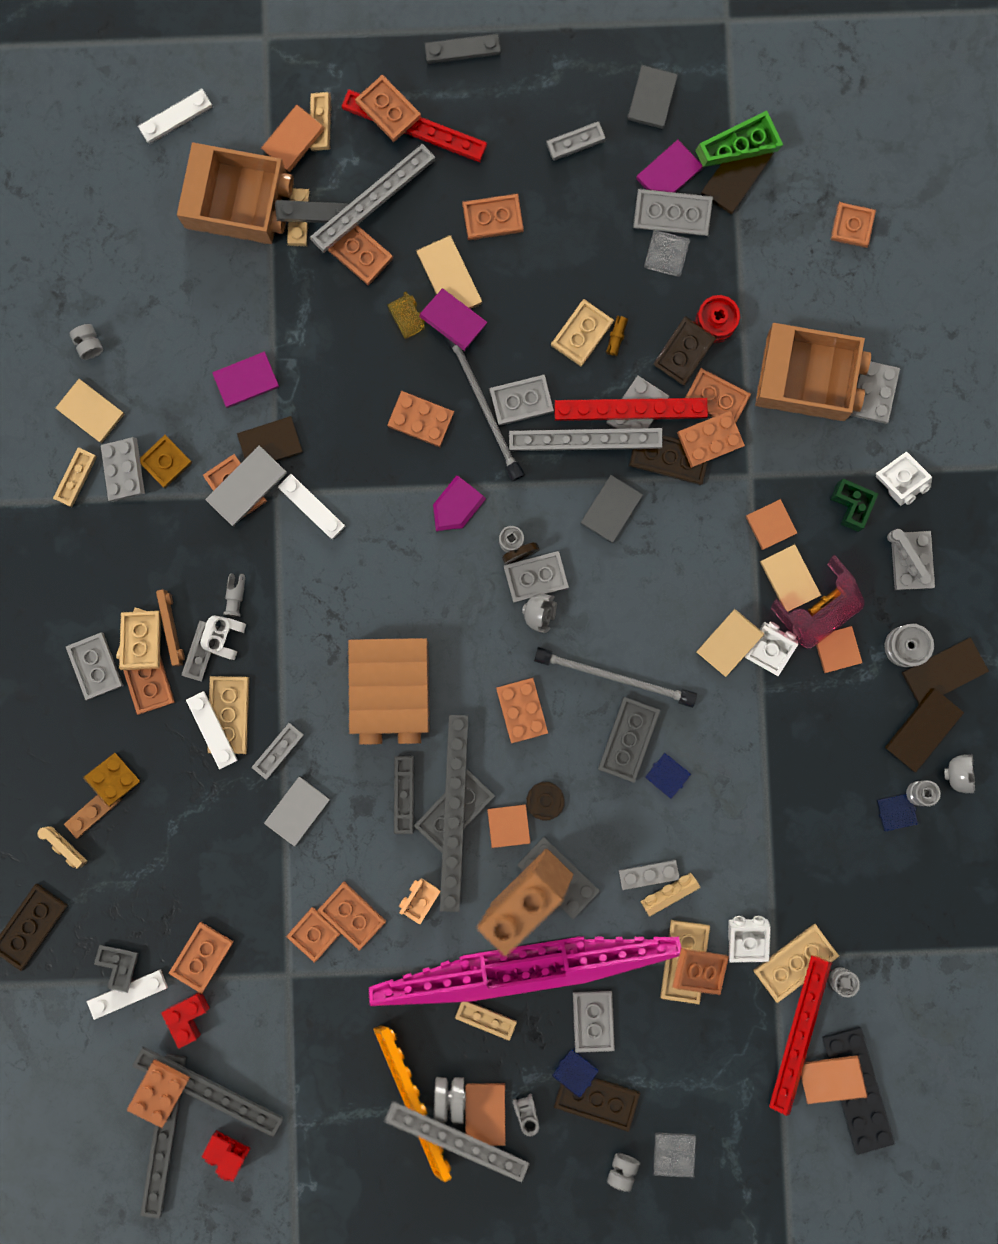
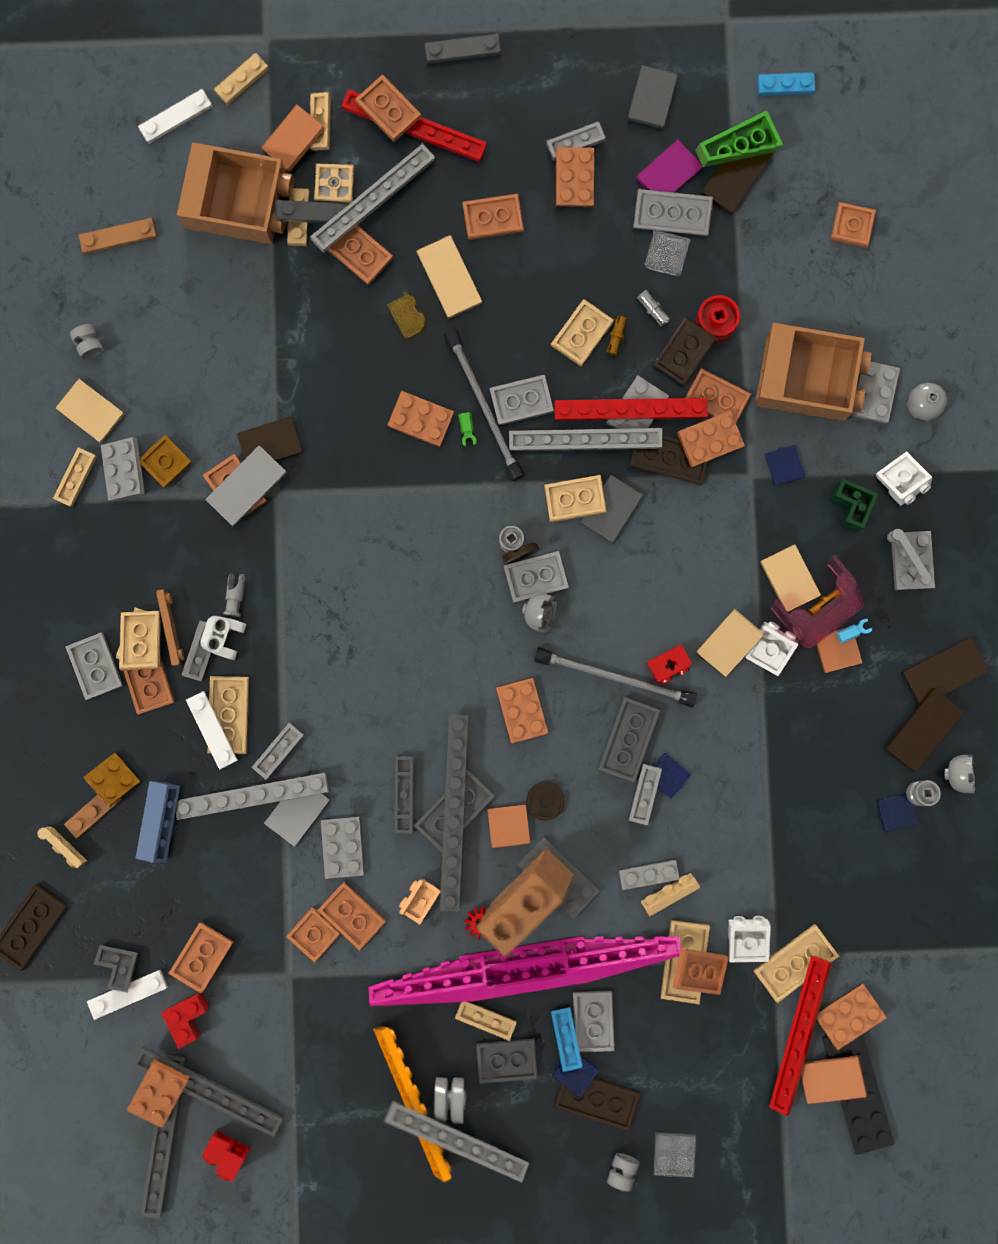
magenta tile [212,351,279,408] -> none
white plate [278,474,346,540] -> none
medium nougat brick [348,638,430,744] -> none
magenta tile [419,288,487,351] -> none
magenta tile [433,475,486,531] -> none
nougat tile [465,1083,505,1146] -> none
light grey piece [513,1094,539,1136] -> none
nougat tile [745,499,797,550] -> none
light grey wheel [828,967,860,998] -> none
light grey wheel [884,624,934,667] -> none
none -> medium nougat plate [79,218,157,255]
none -> sand blue brick [136,781,180,863]
none -> light grey plate [176,773,329,820]
none -> tan plate [214,53,269,105]
none -> tan piece [314,164,354,204]
none -> light grey plate [321,817,364,879]
none -> bright green bar [458,412,476,447]
none -> red gear [464,906,487,940]
none -> dark grey tile [476,1038,538,1084]
none -> tan tile [544,475,607,523]
none -> dark azure plate [551,1007,582,1072]
none -> nougat plate [556,147,594,207]
none -> light grey plate [629,764,662,825]
none -> light grey pin [637,290,670,327]
none -> red brick [646,644,692,684]
none -> dark azure plate [757,72,815,96]
none -> clear blue piece [765,445,805,486]
none -> nougat plate [816,984,887,1050]
none -> medium azure bar [836,619,872,644]
none -> light grey cylinder [907,382,947,422]

